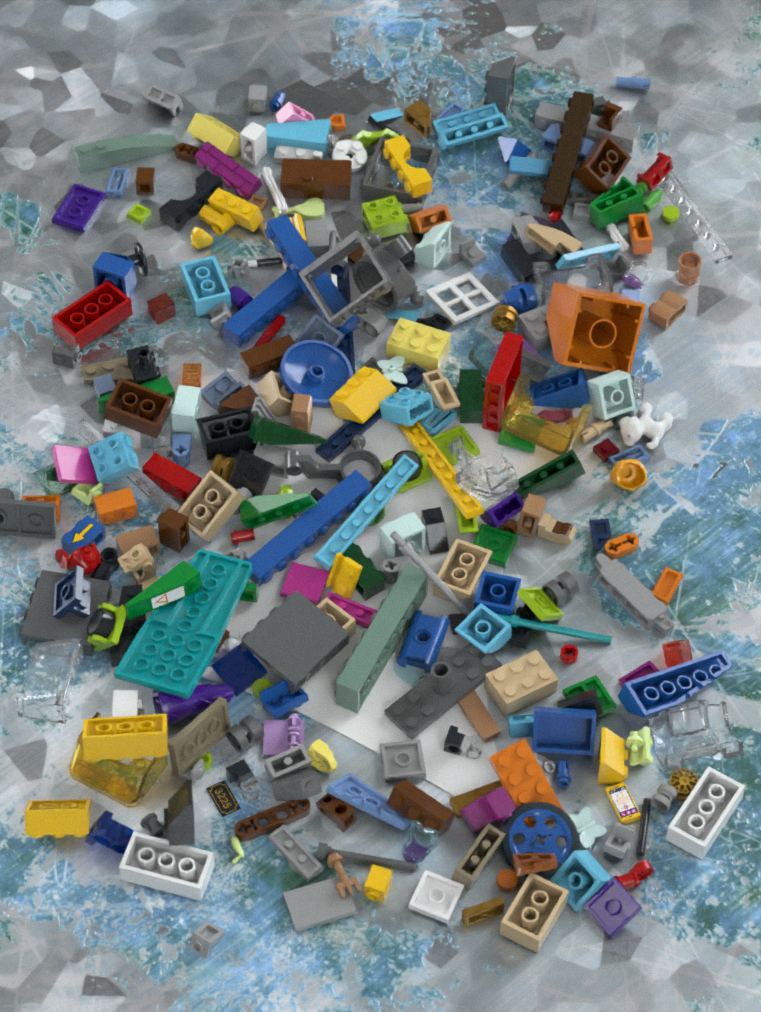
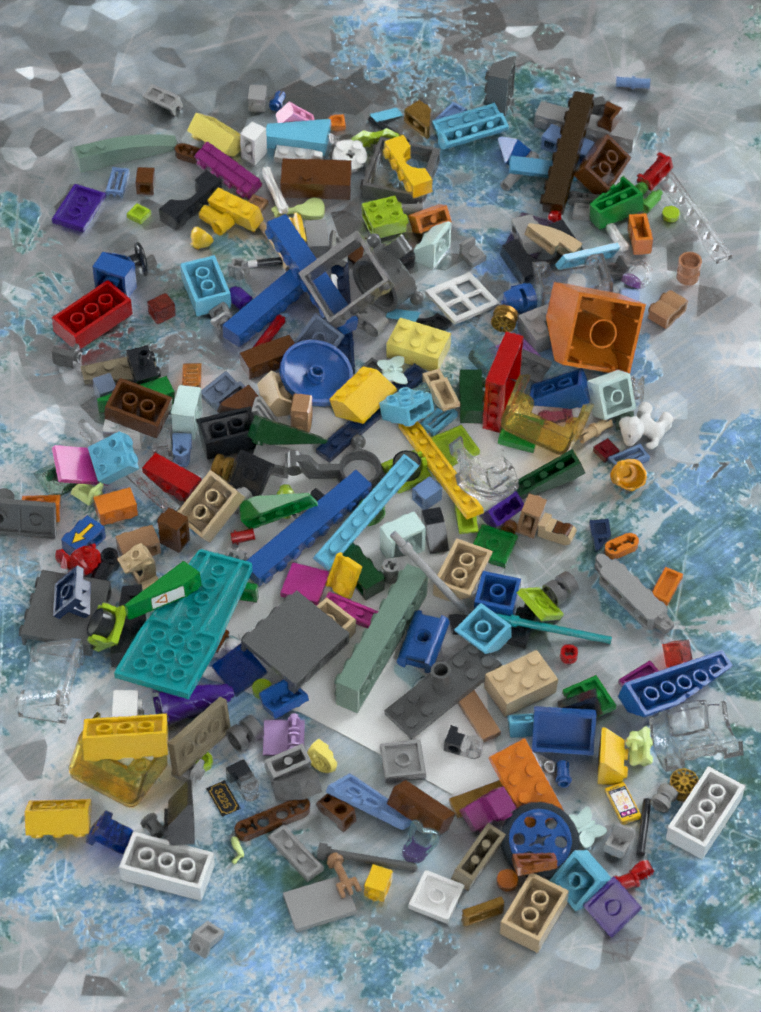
none -> medium blue brick [412,477,443,510]

